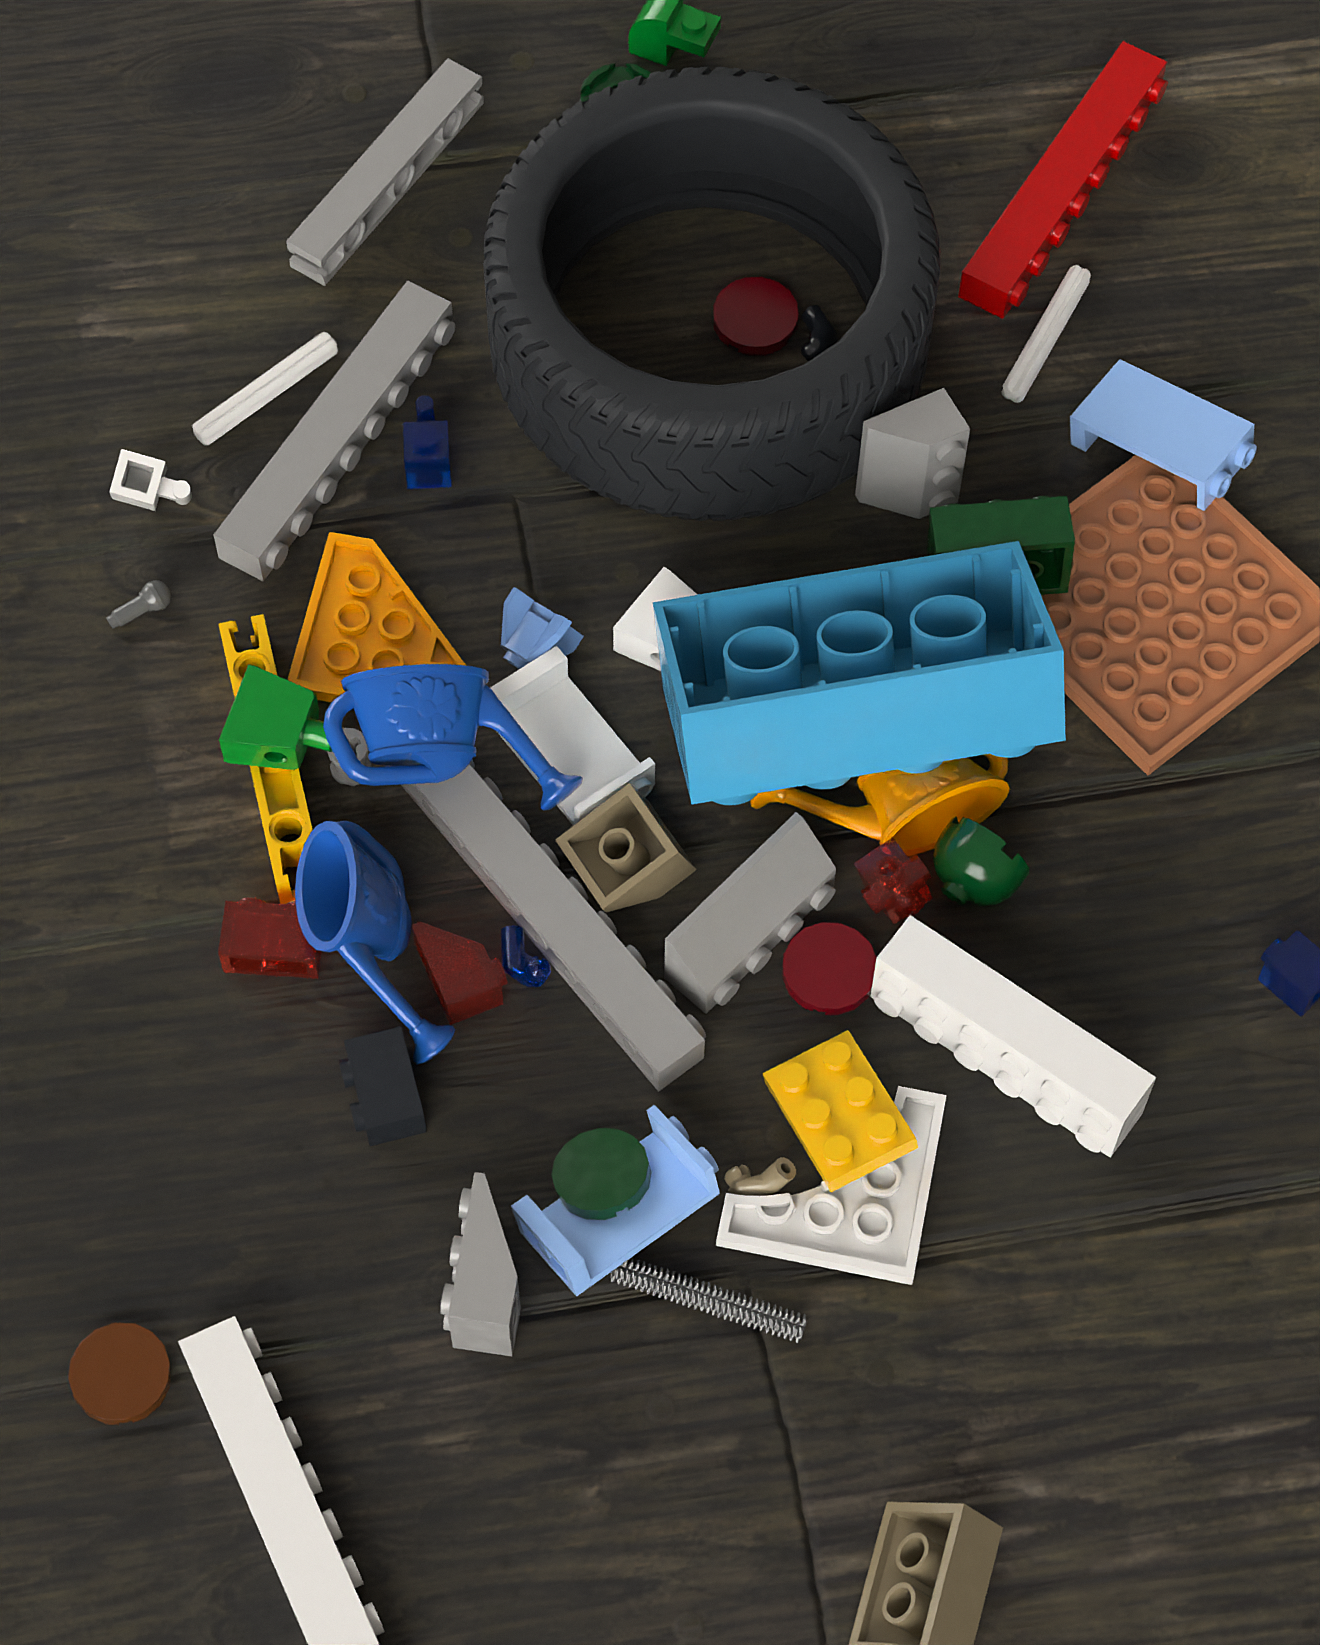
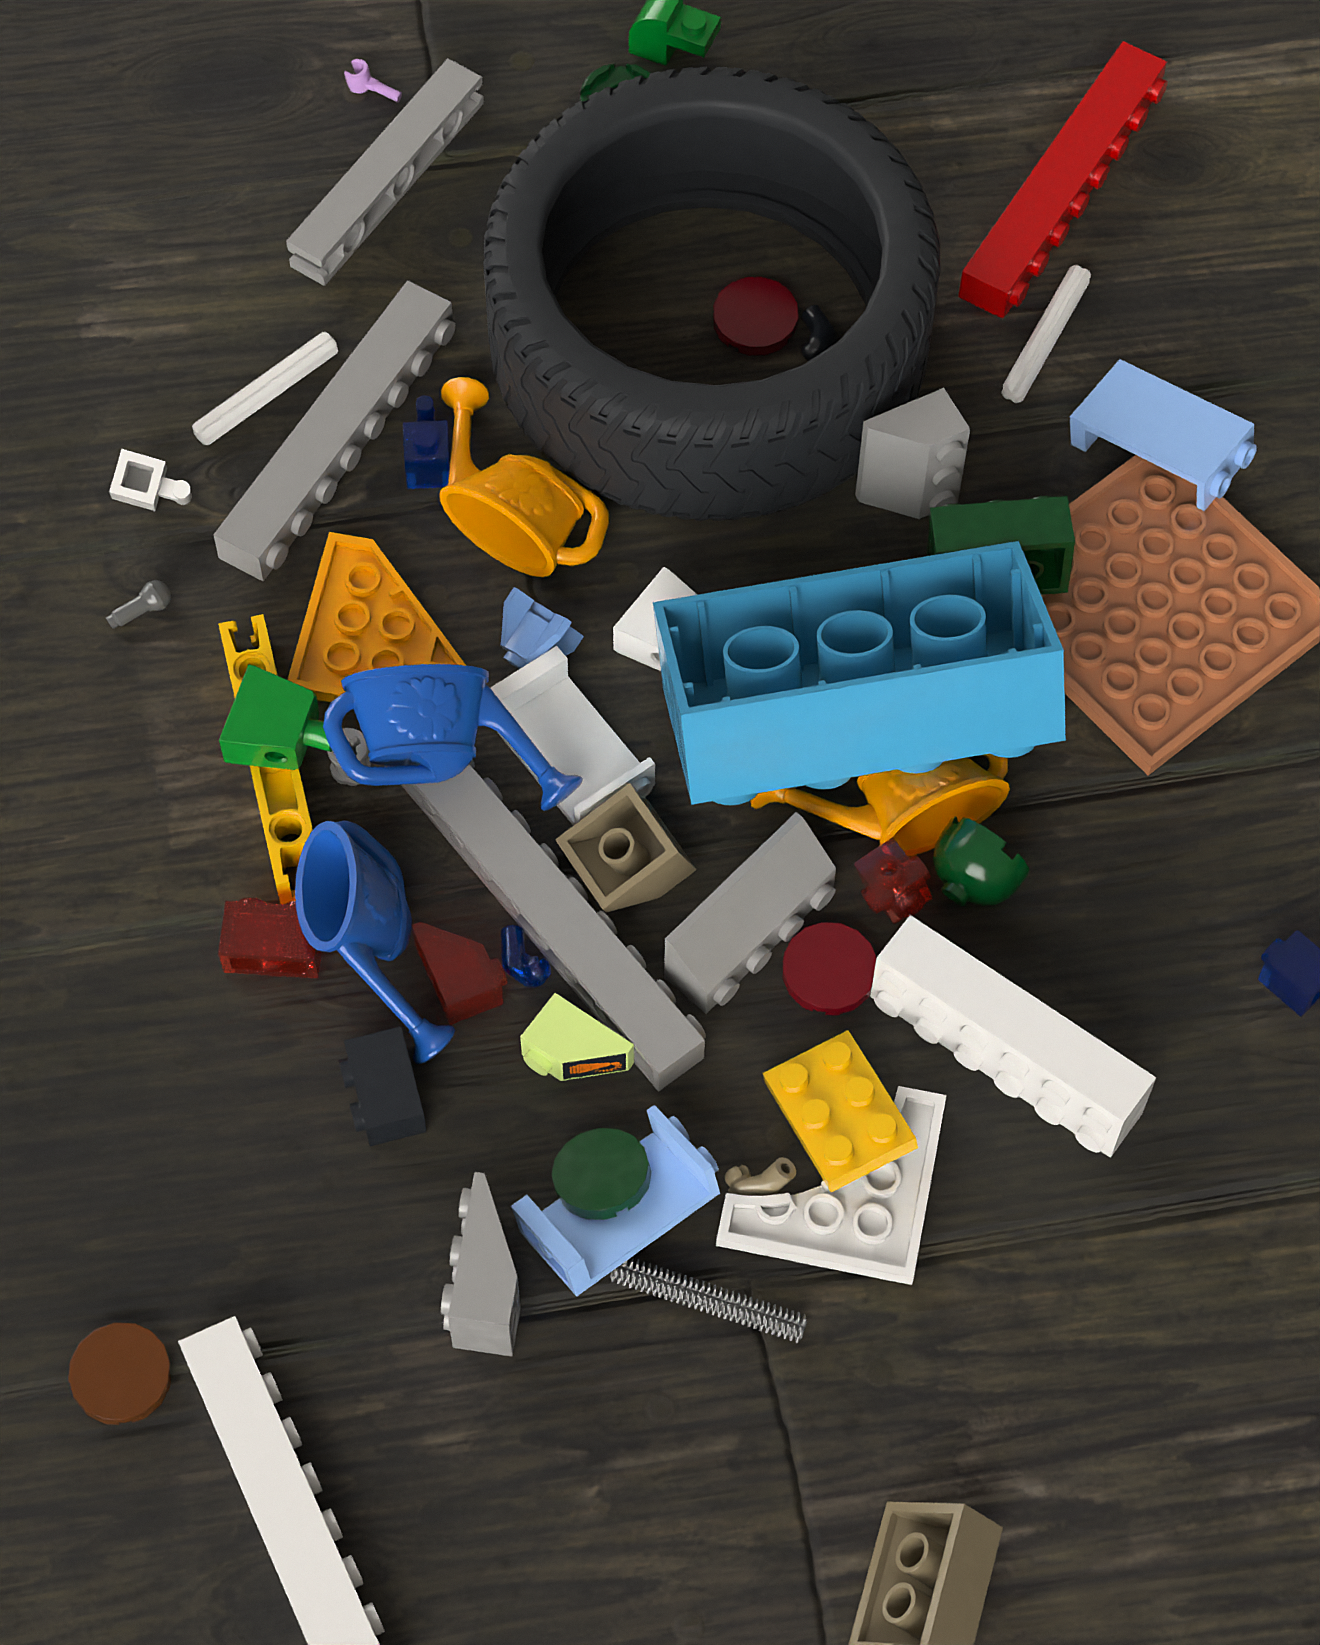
none -> lavender hand [344,59,402,102]
none -> light orange piece [439,377,609,577]
none -> yellowish green slope [520,993,634,1081]

